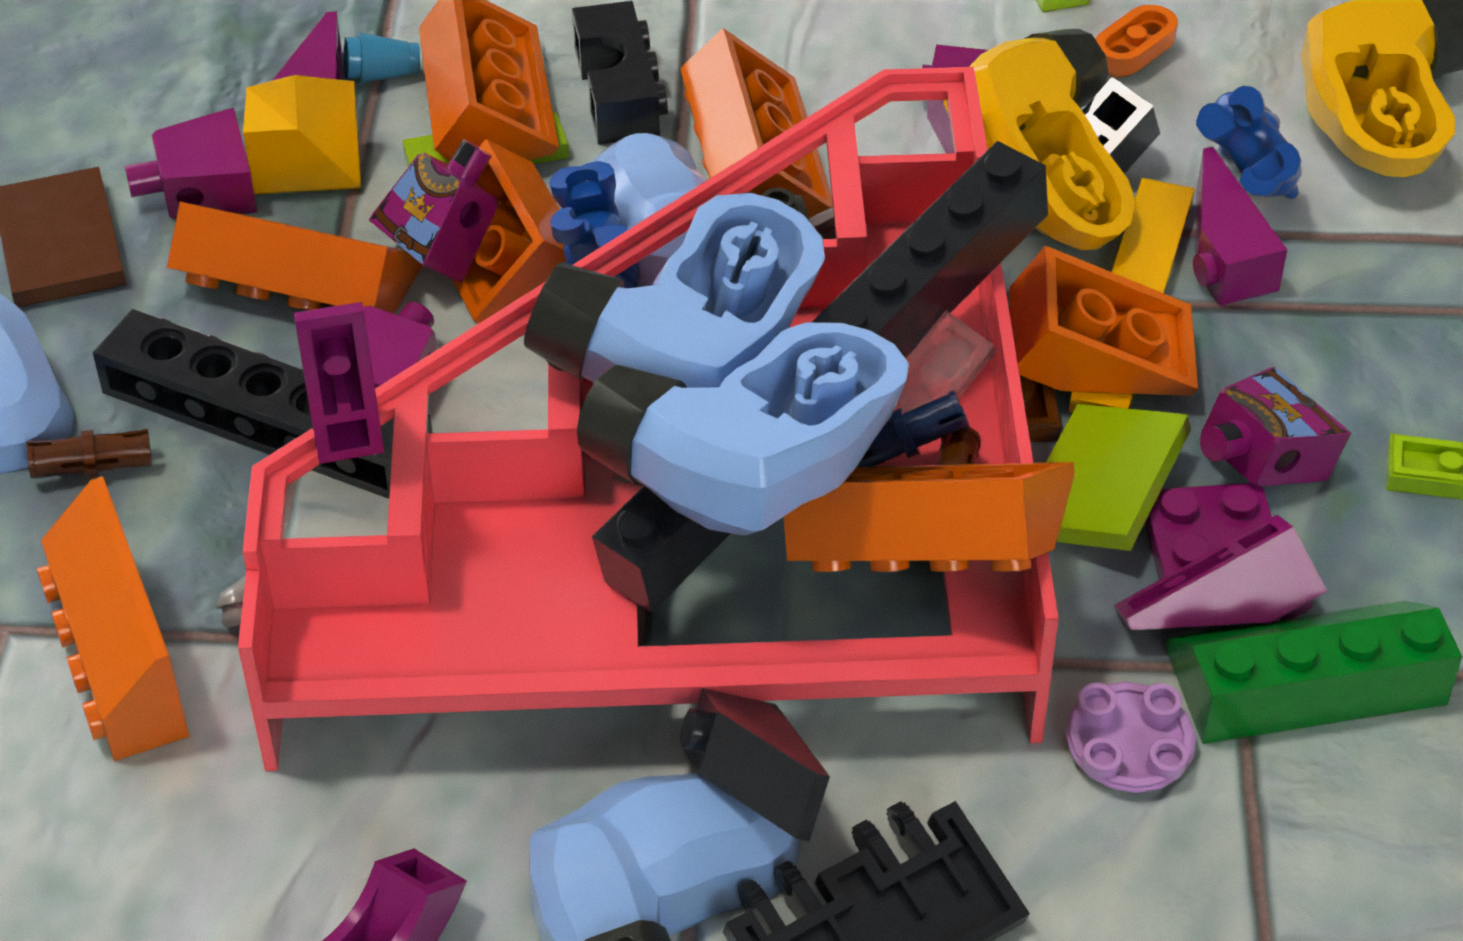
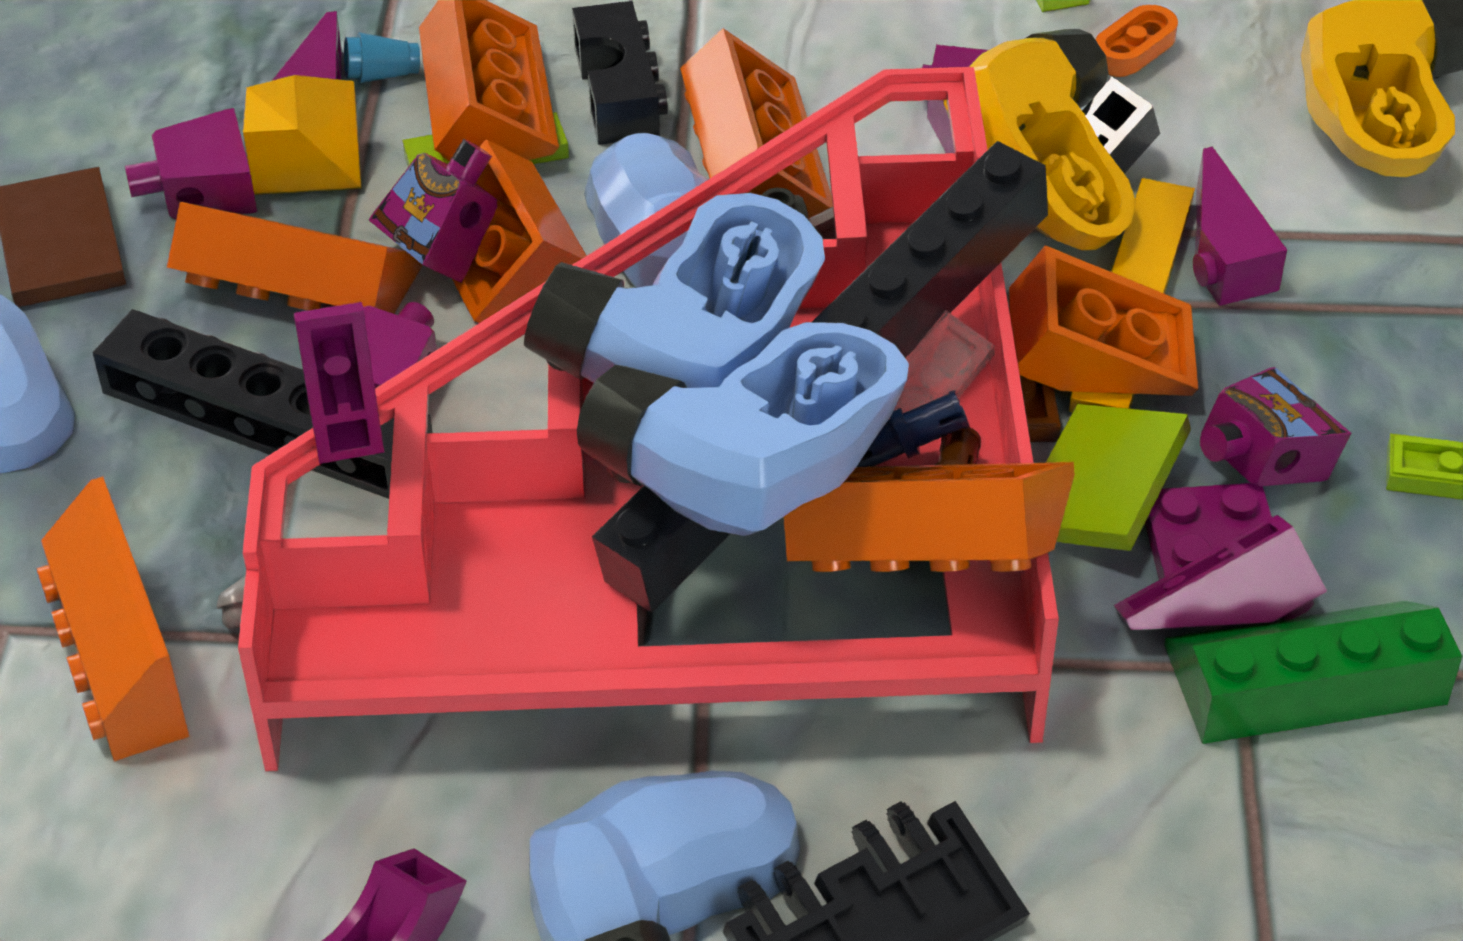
reddish brown pin [27,429,152,478] -> none
blue animal [549,161,639,289] -> none
black slope [680,688,830,841] -> none
lavender dish [1066,681,1196,793] -> none
blue animal [1196,86,1302,199] -> none

